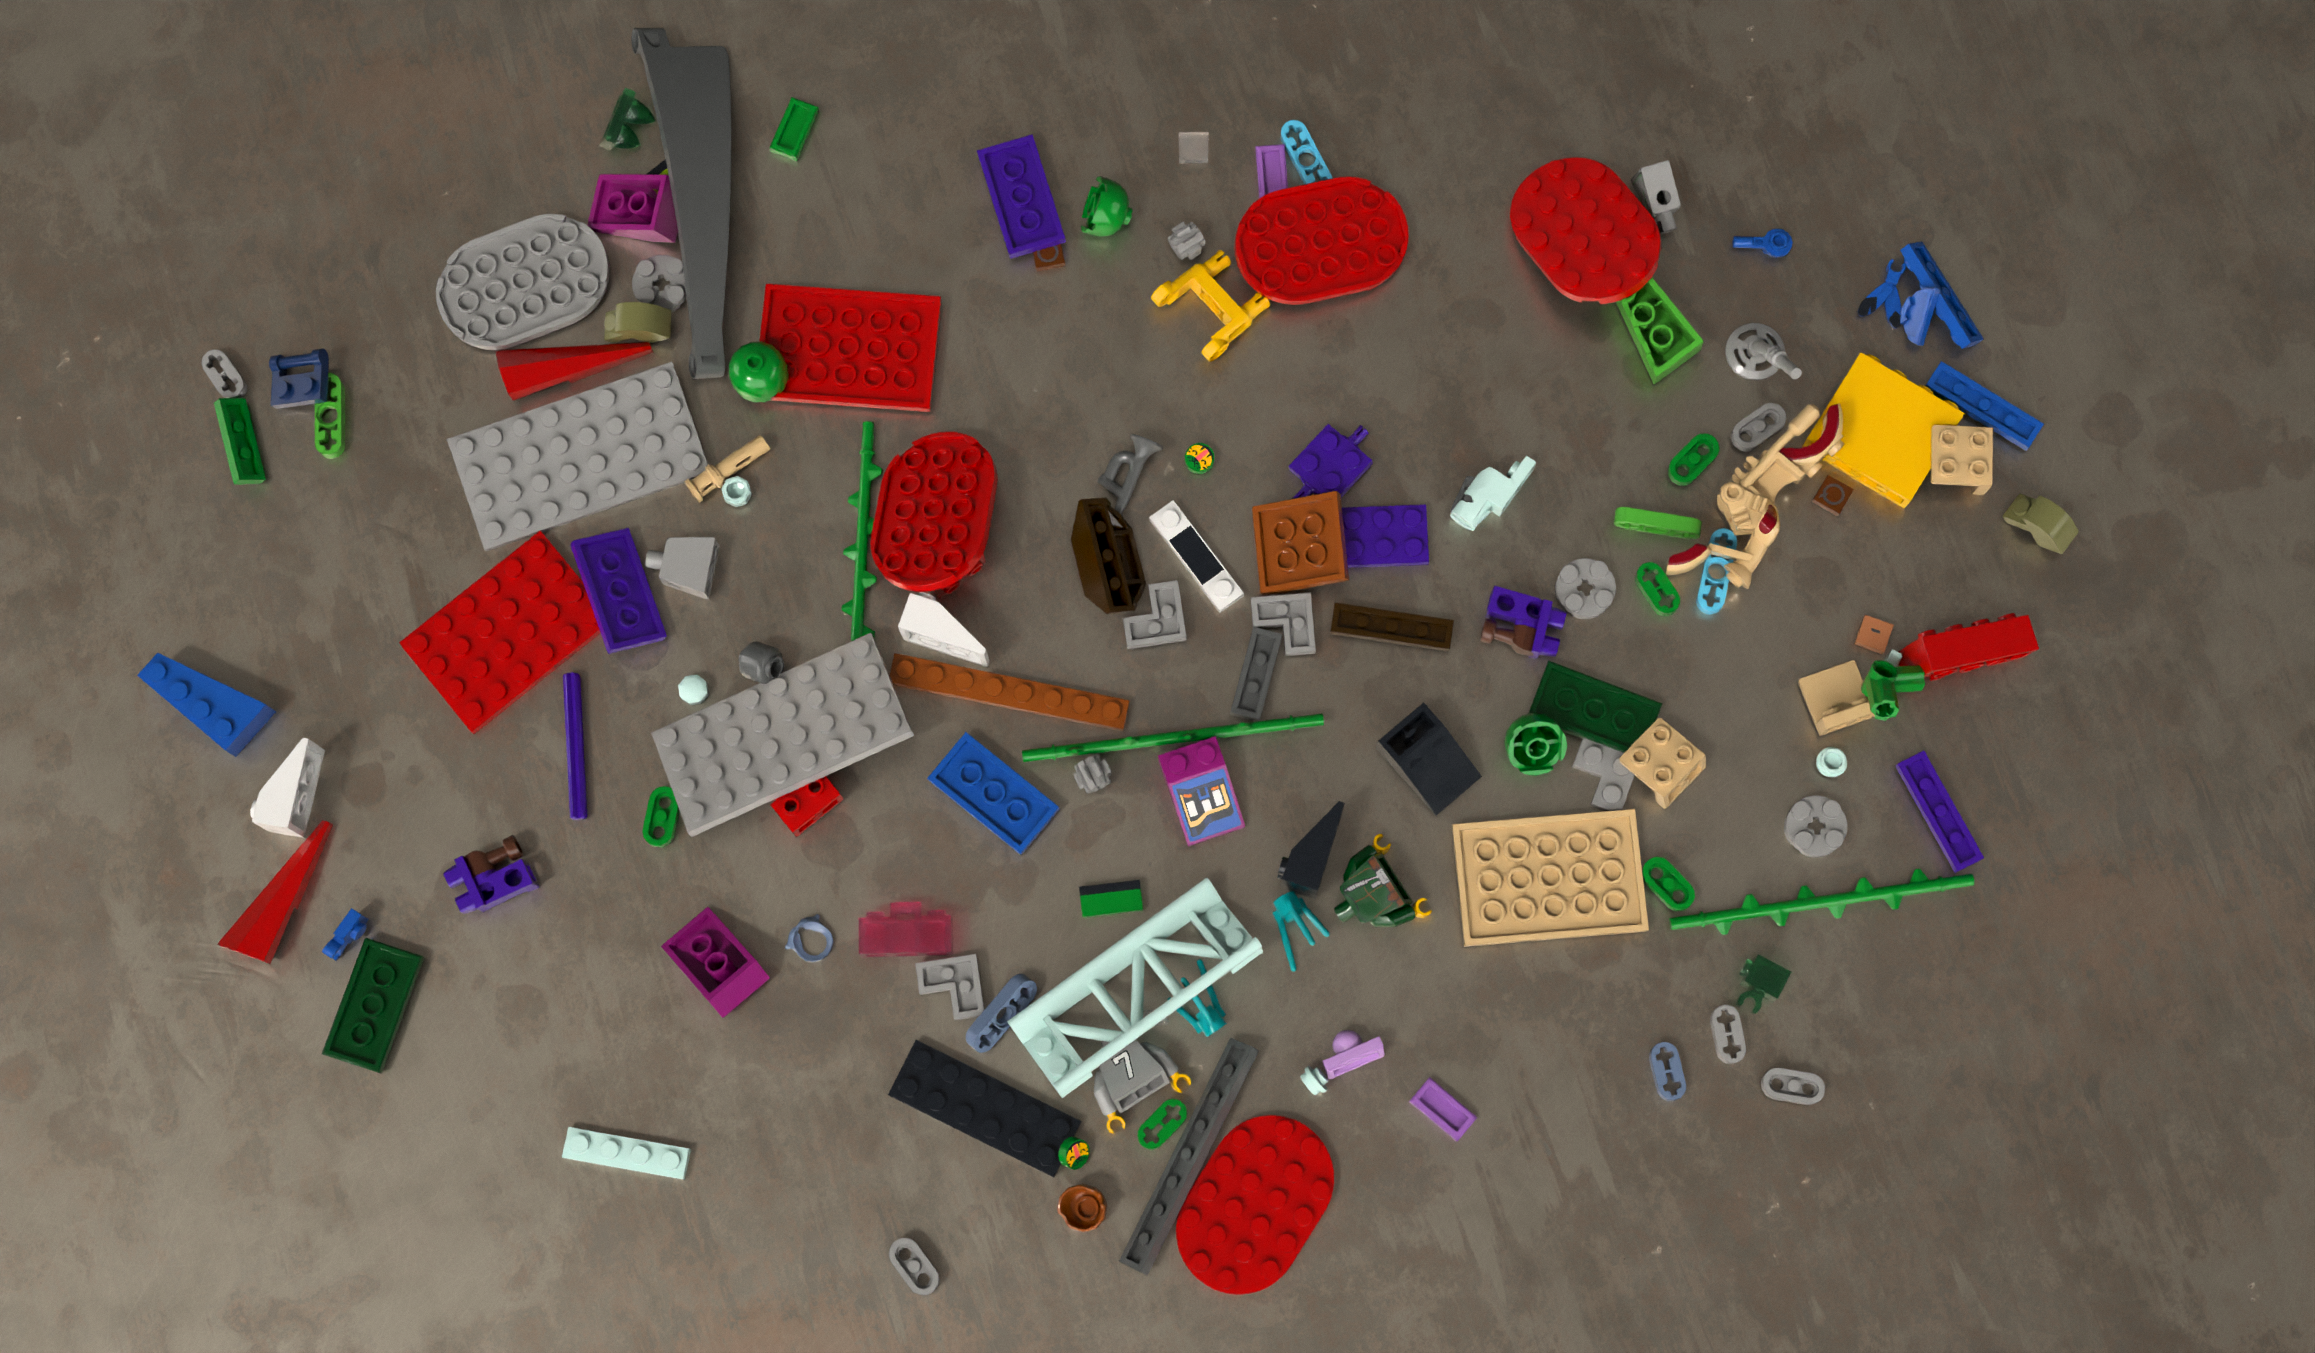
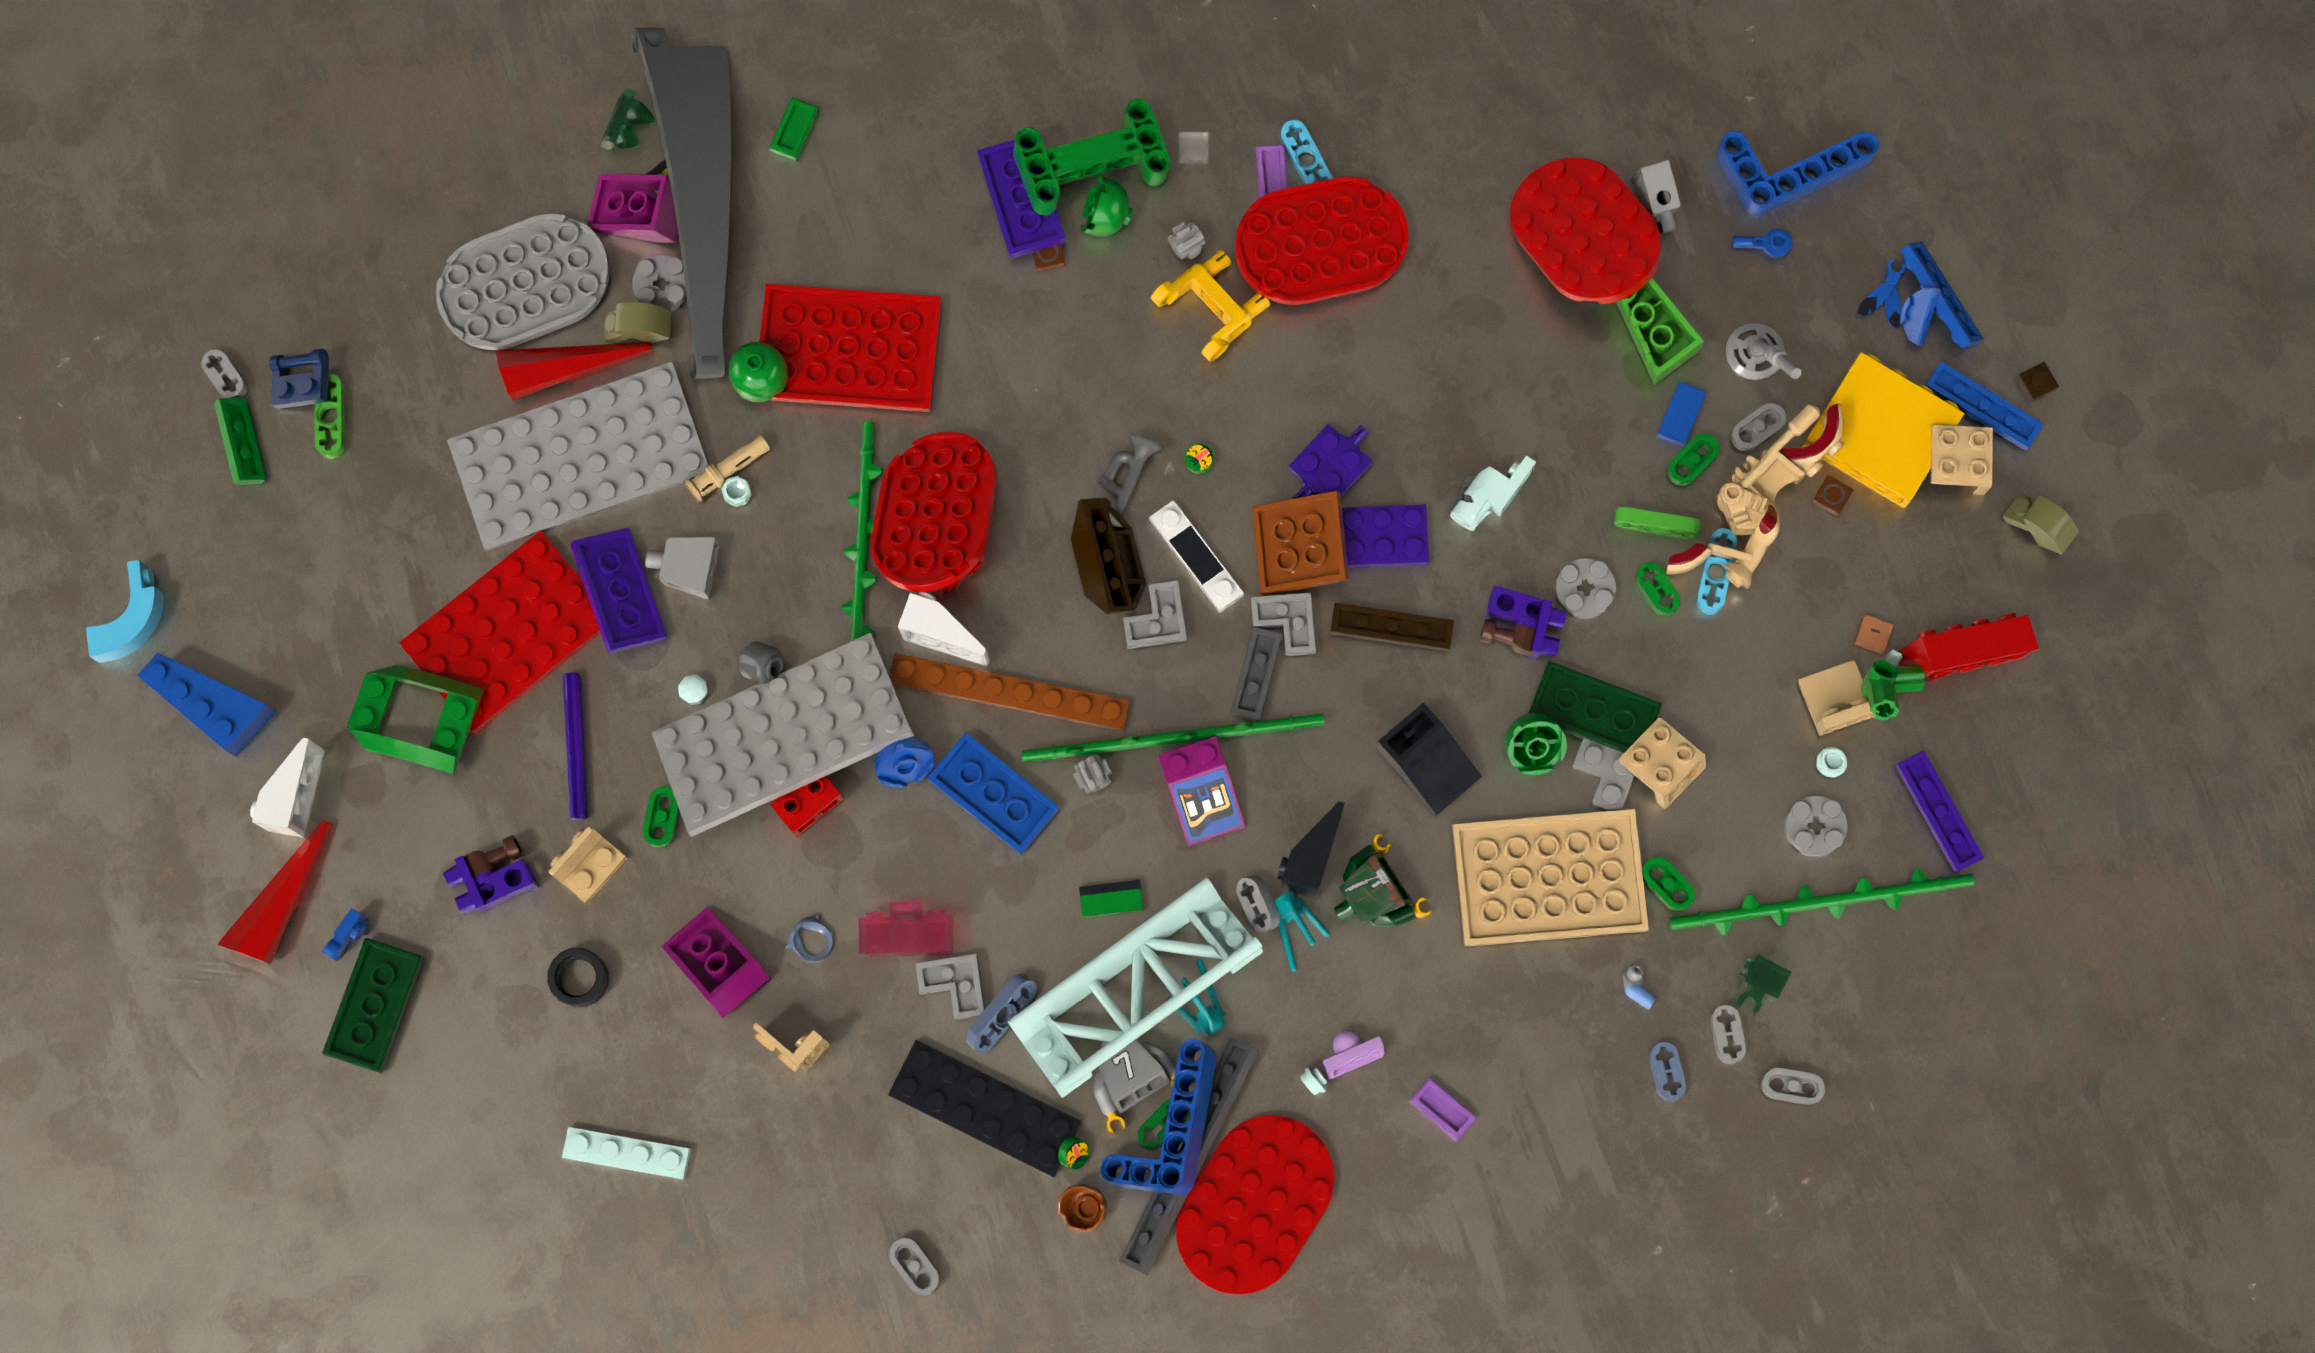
none -> medium azure arch [86,560,164,663]
none -> green wedge [348,665,484,775]
none -> black tyre [547,948,609,1007]
none -> tan bracket [549,826,628,904]
none -> tan bracket [752,1022,830,1072]
none -> blue tile [874,738,935,788]
none -> green beam [1013,98,1171,215]
none -> blue beam [1100,1038,1216,1195]
none -> light grey beam [1236,875,1280,933]
none -> arm [1623,964,1657,1010]
none -> blue tile [1656,381,1707,448]
none -> blue beam [1717,131,1879,216]
none -> dark brown plate [2016,361,2059,403]

